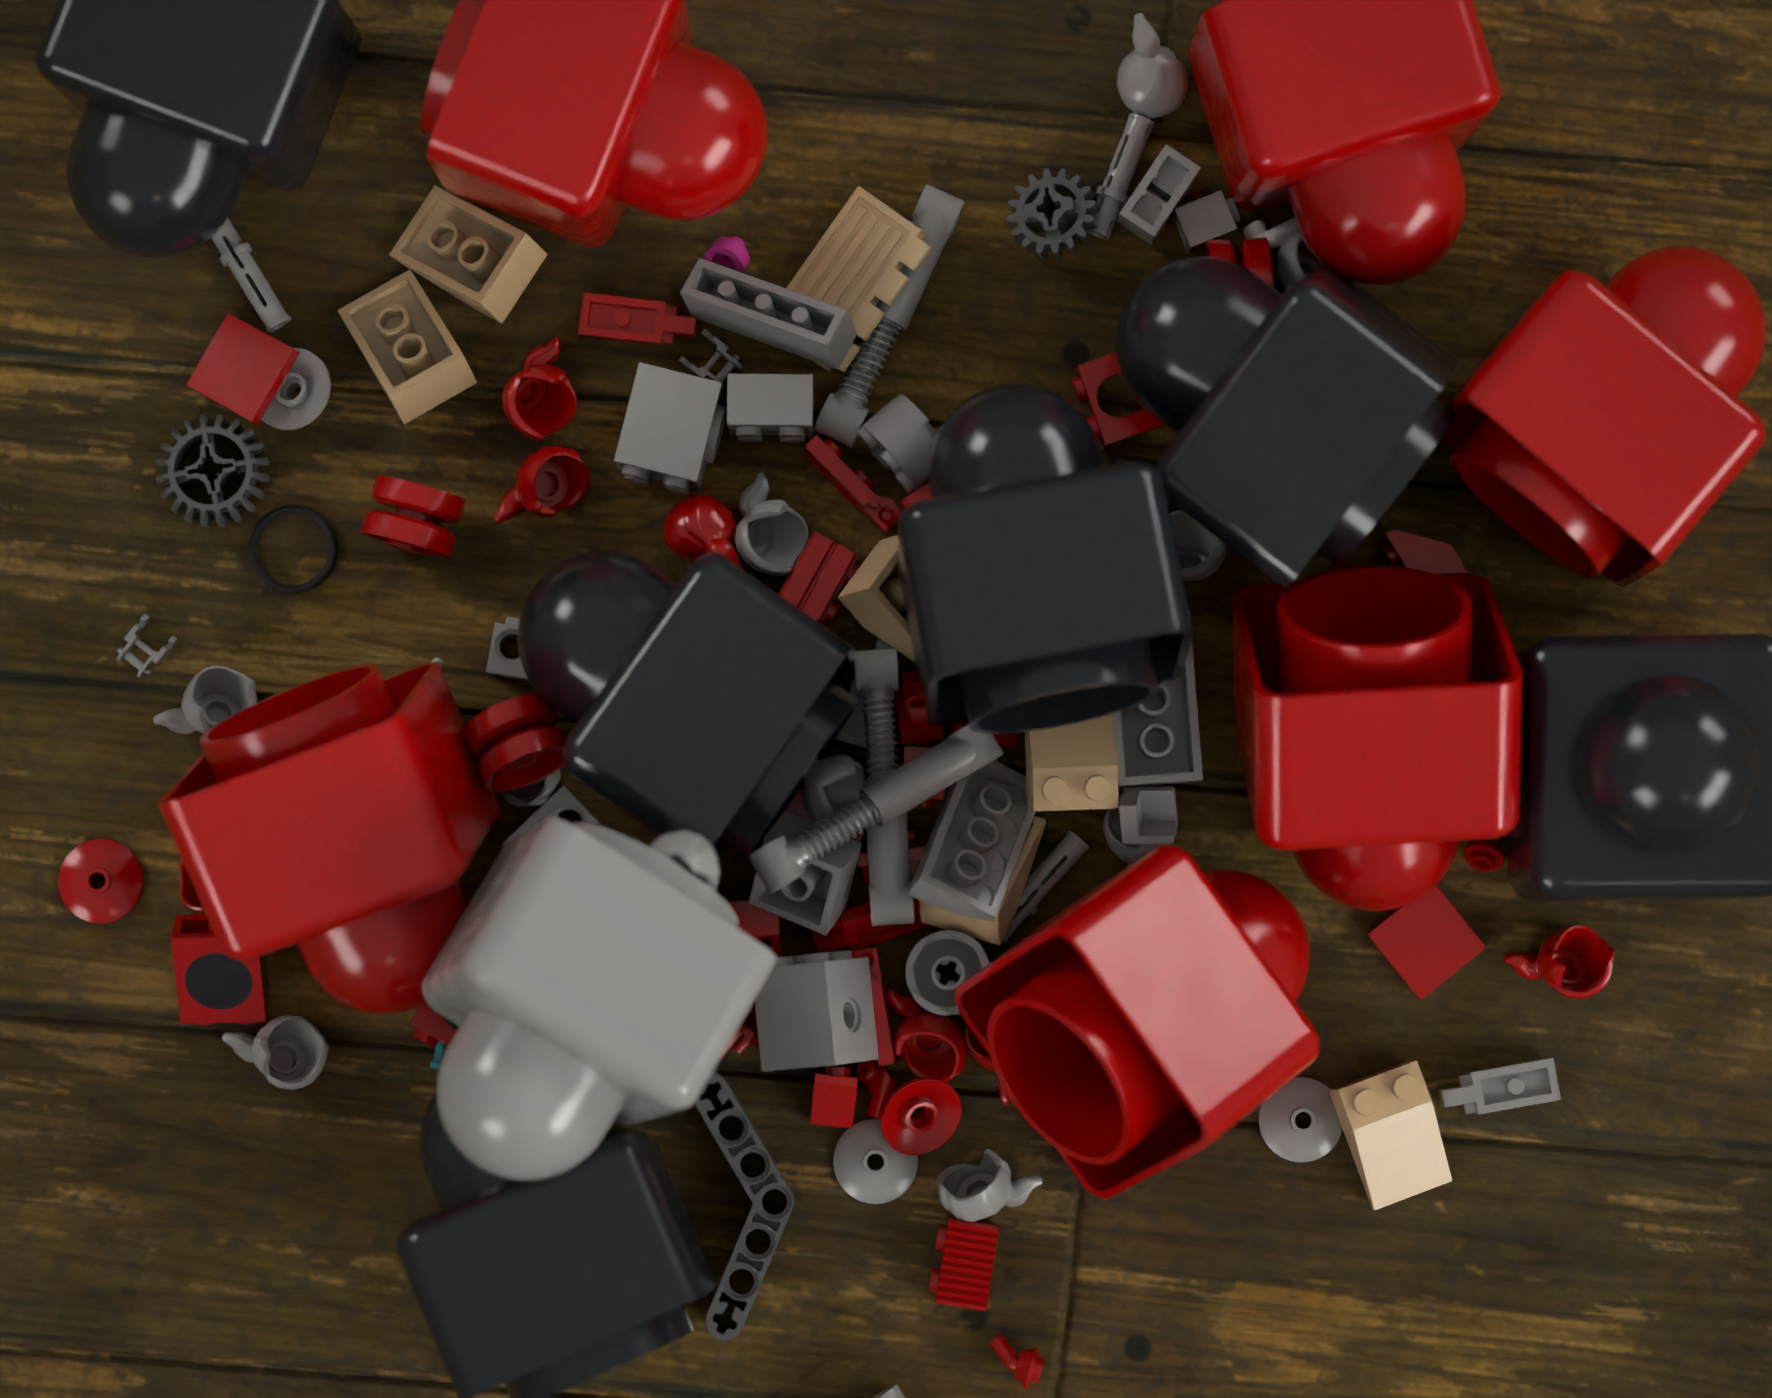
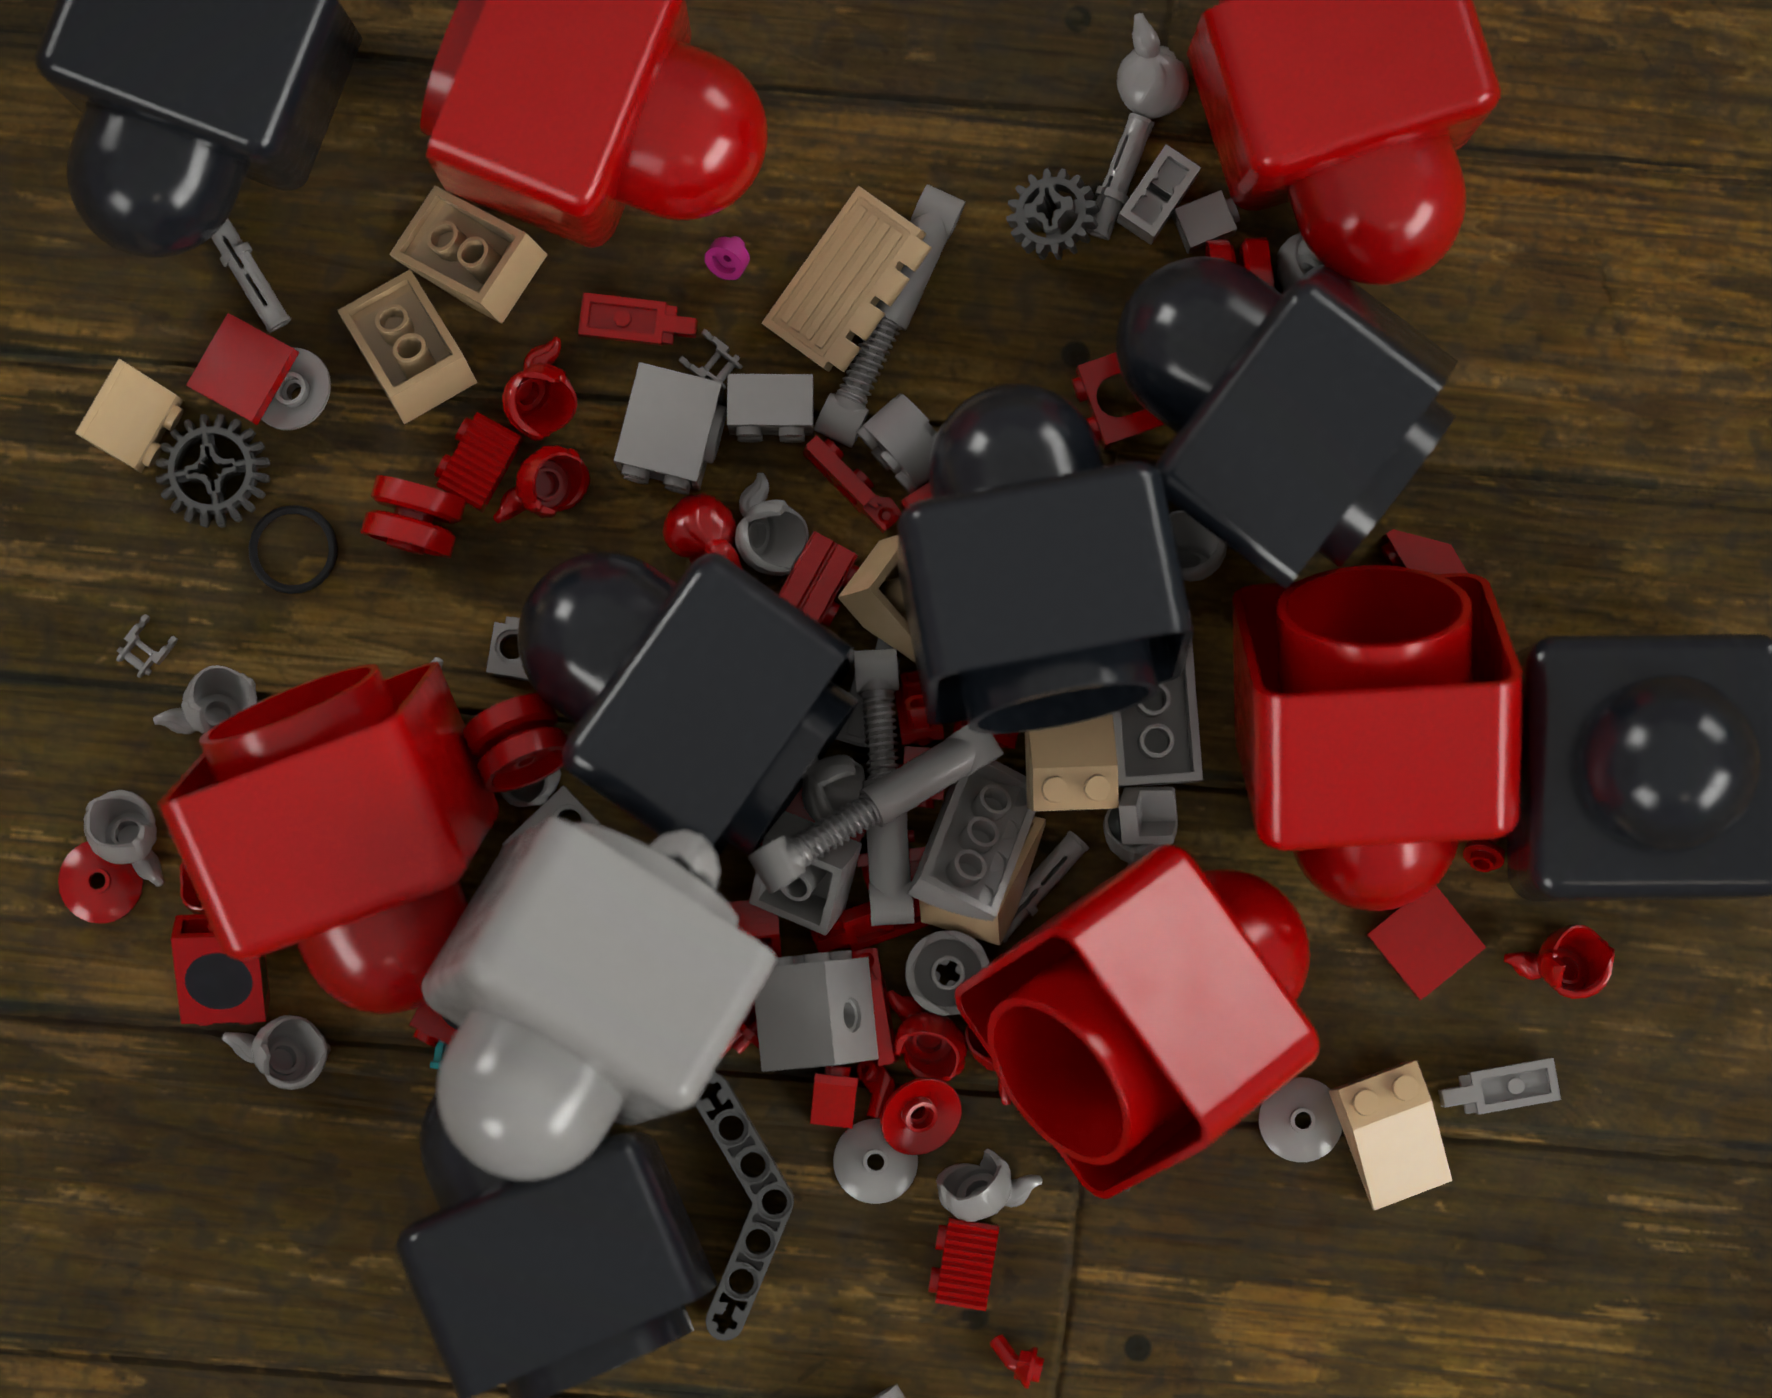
light grey brick [680,258,857,370] -> none
white arm [1243,217,1300,248] -> none
red piece [1441,246,1766,587] -> none
none -> tan slope [76,359,184,473]
none -> light grey hair [84,790,165,887]
none -> red brick [434,412,524,513]

